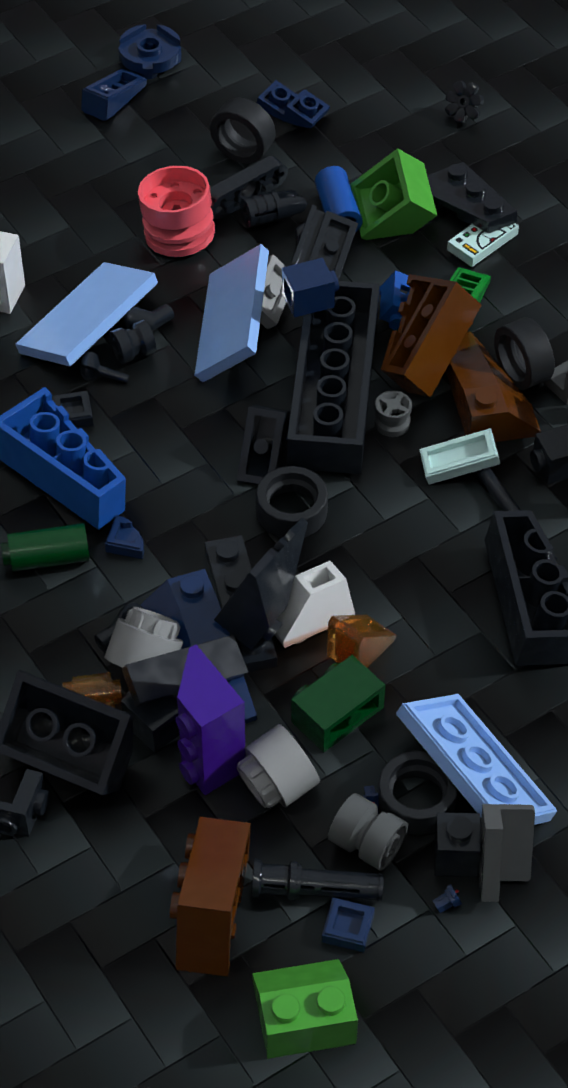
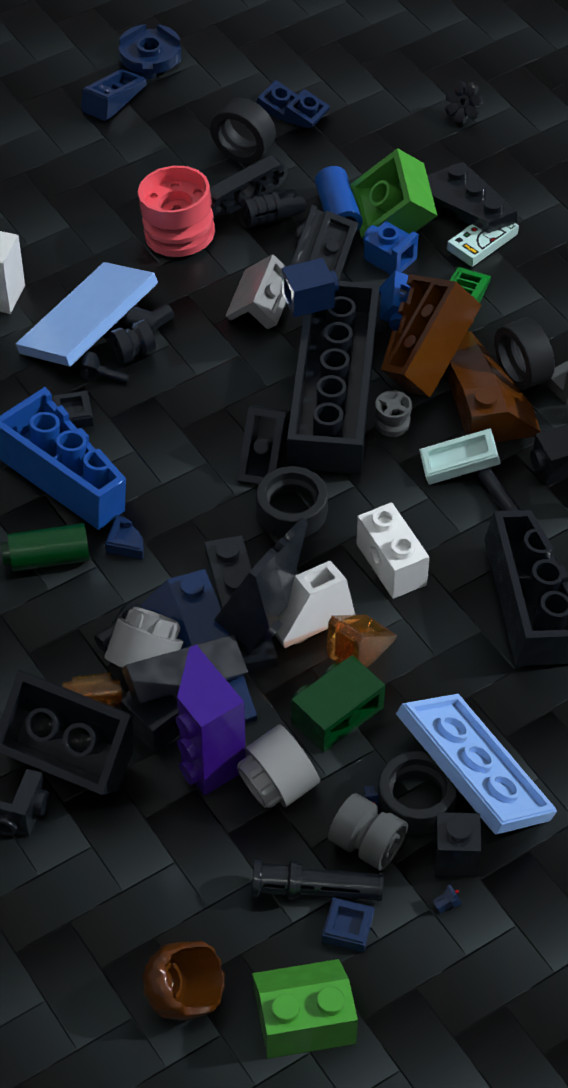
reddish brown wedge [170,817,251,977] -> none
light blue tile [194,244,269,382] -> none
dark grey panel [478,804,535,902] -> none
none -> reddish brown hair [142,941,225,1021]
none -> white brick [356,502,429,599]
none -> blue brick [363,221,419,275]

